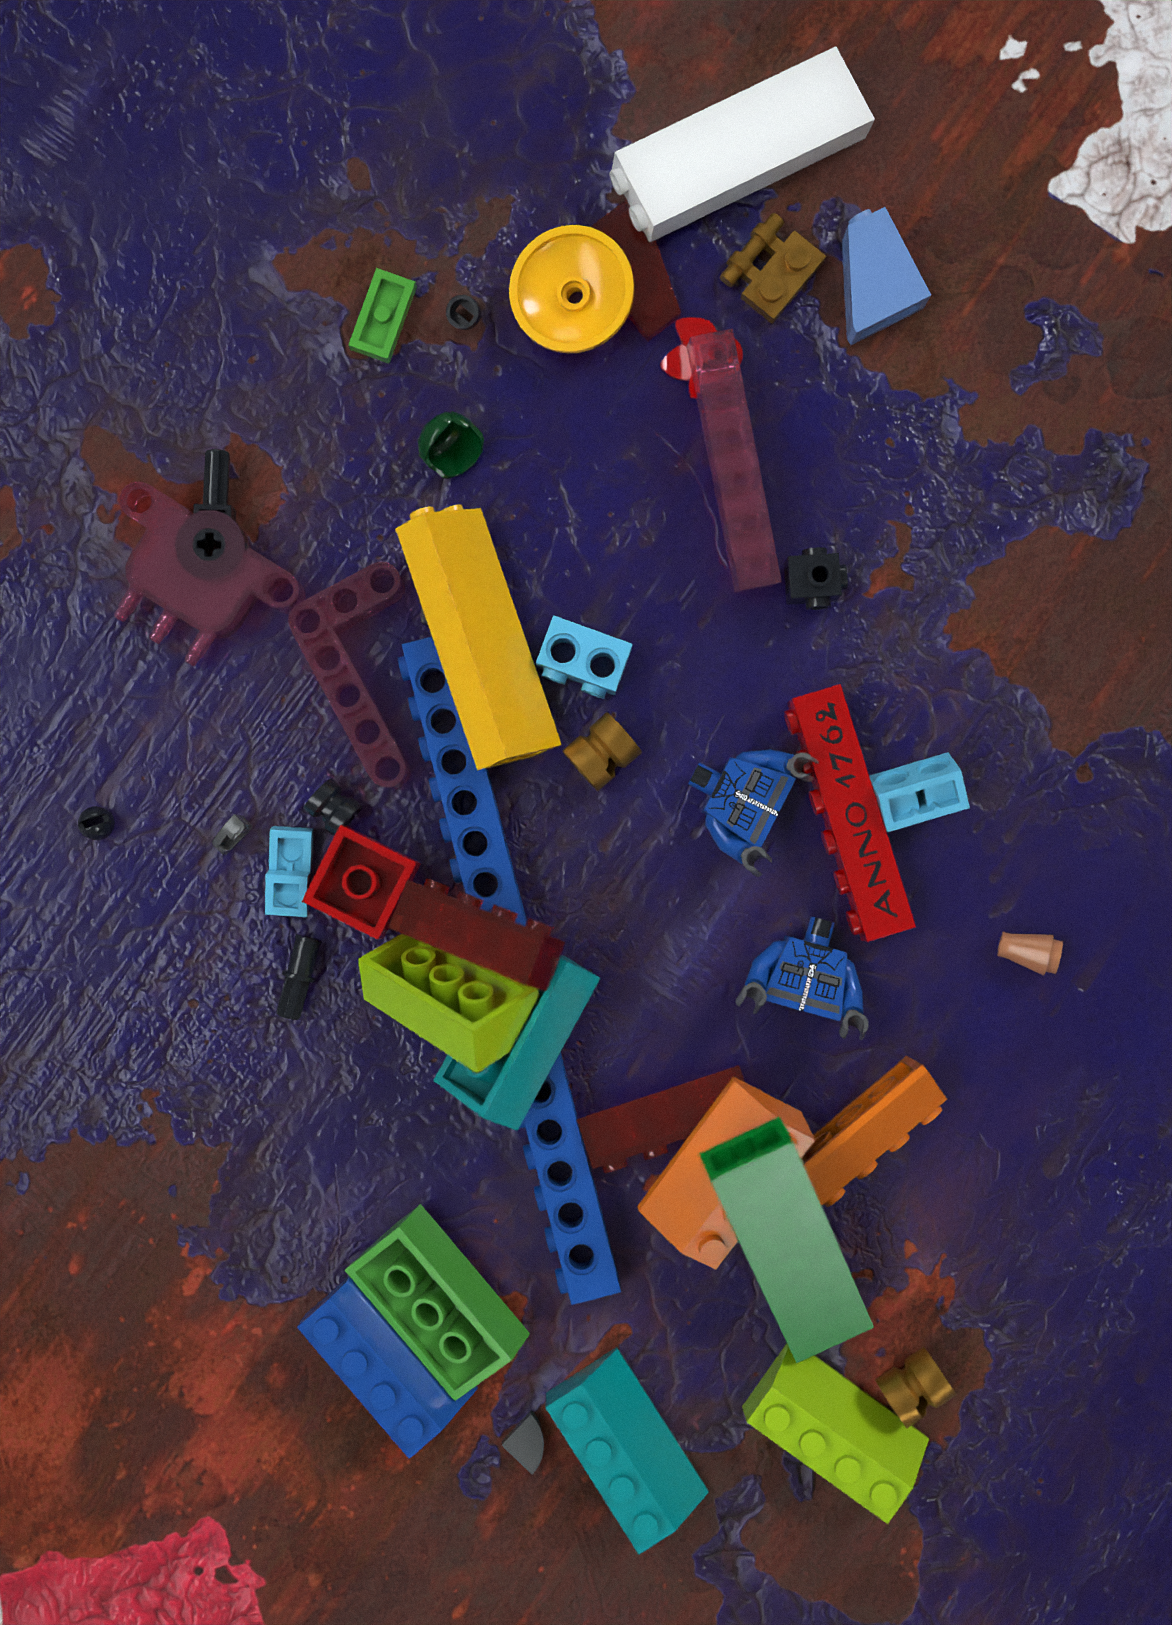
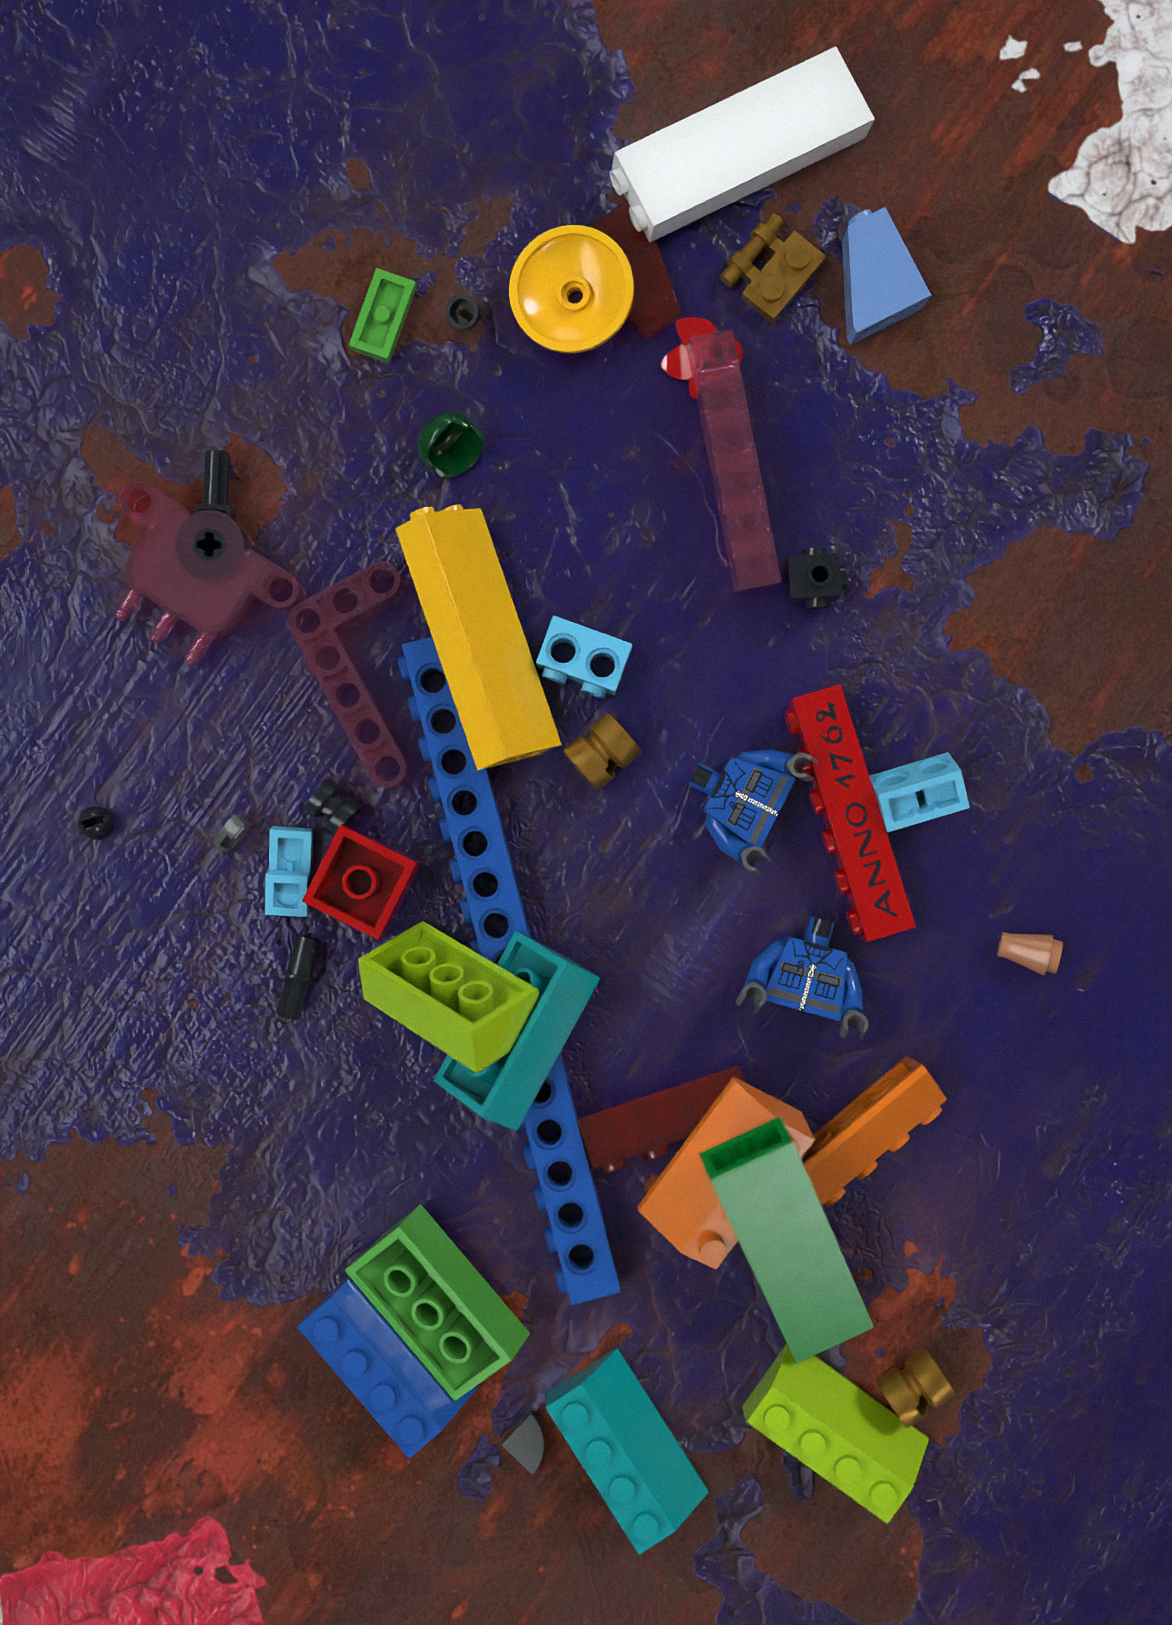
clear red brick [388,878,566,992] -> none

